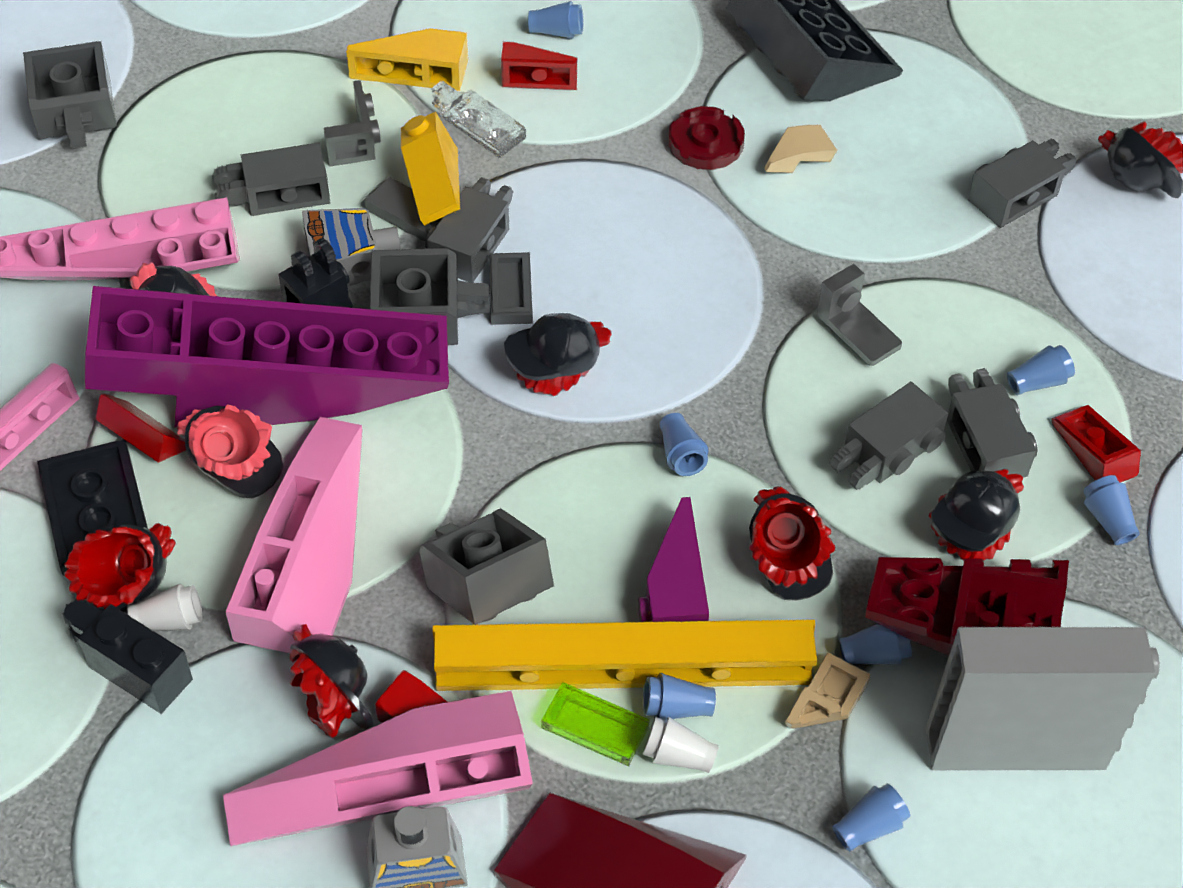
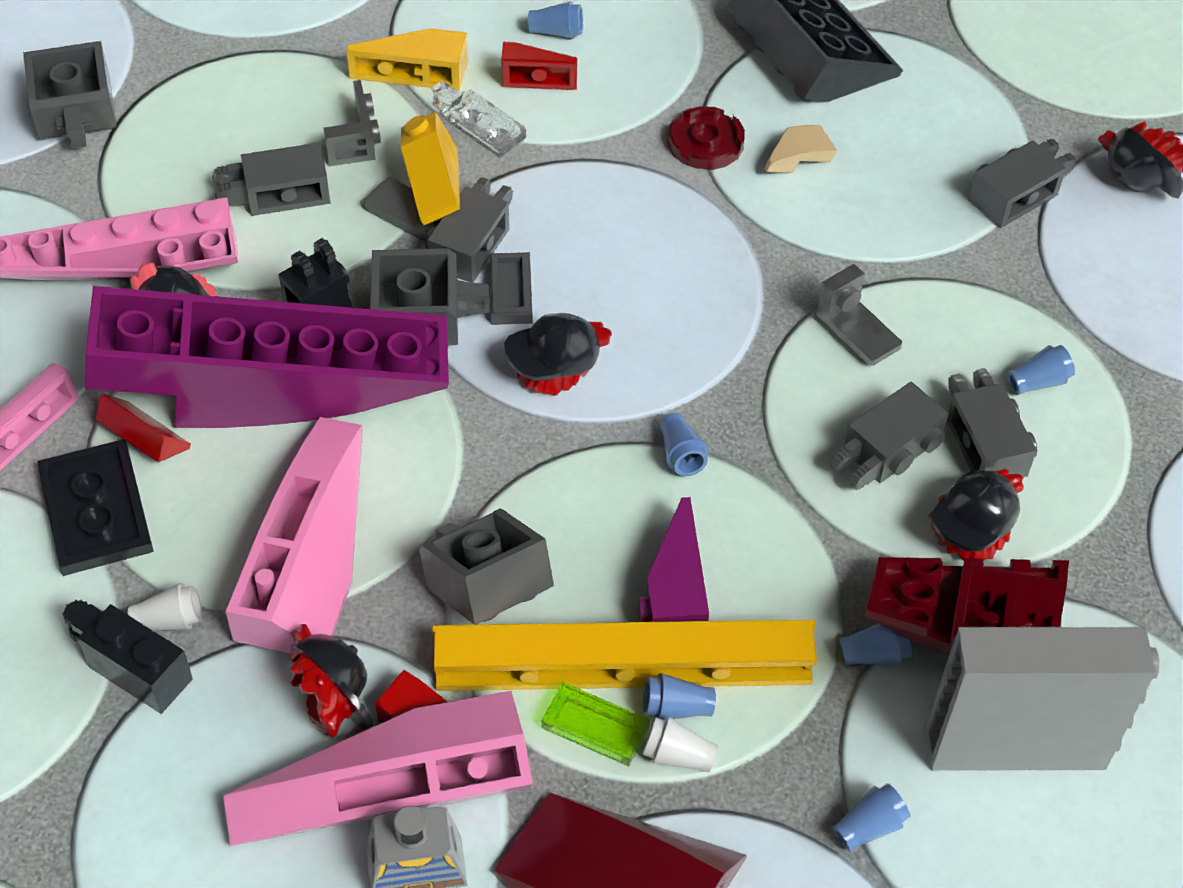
red hair [64,523,176,611] -> none
coral hair [177,405,284,499] -> none
light grey torso [302,208,401,287] -> none
red hair [749,486,836,601] -> none
tan slope [785,652,871,729] -> none
red slope [1052,405,1141,483] -> none
medium blue cone [1083,475,1140,545] -> none

